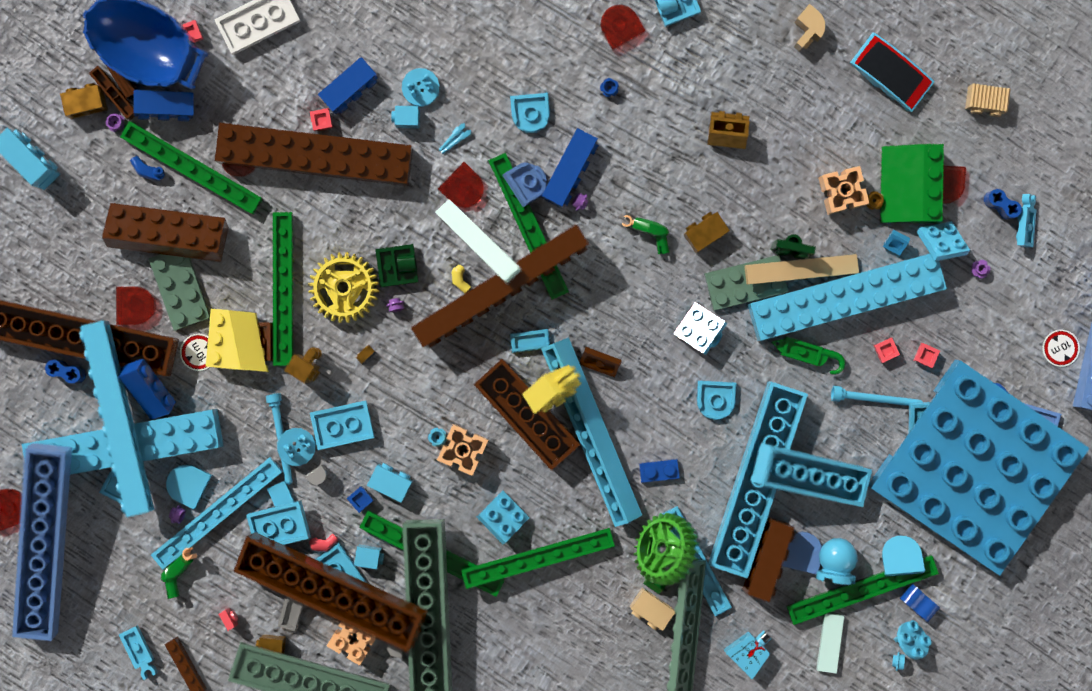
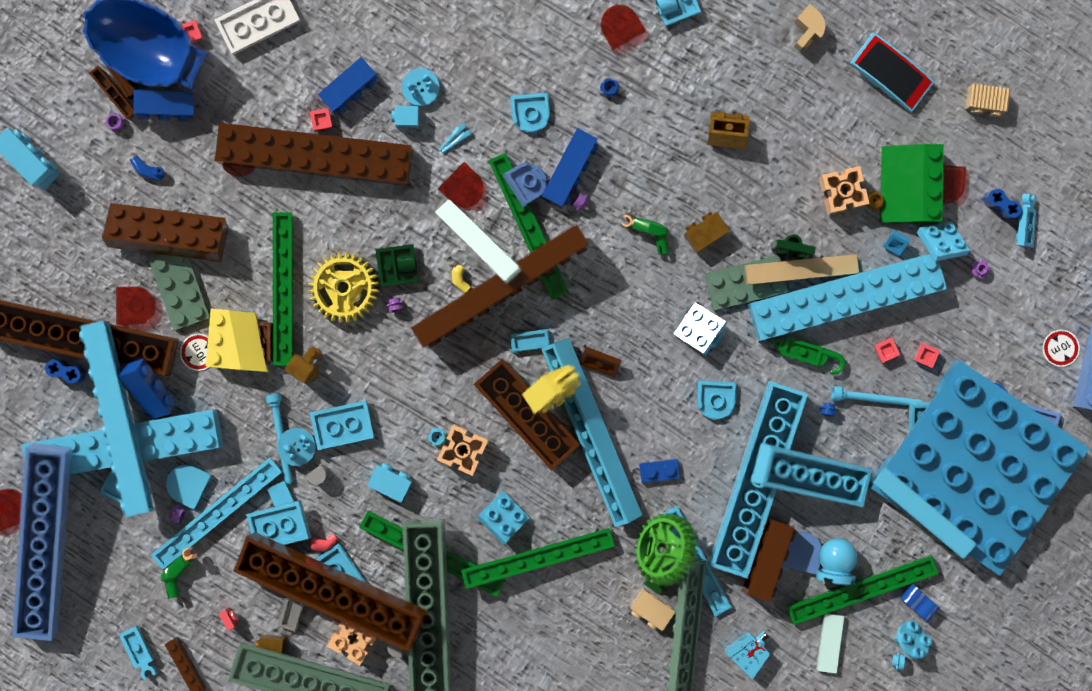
pearl gold brick [60,83,108,119] -> none
green plate [120,121,263,215] -> none
blue plate [346,486,374,513] -> none
medium azure brick [354,544,384,569] -> none
pearl gold piece [355,344,376,365] -> none
medium azure tile [882,536,925,576] -> none
none -> blue plate [819,403,838,416]
none -> medium azure tile [872,468,976,559]

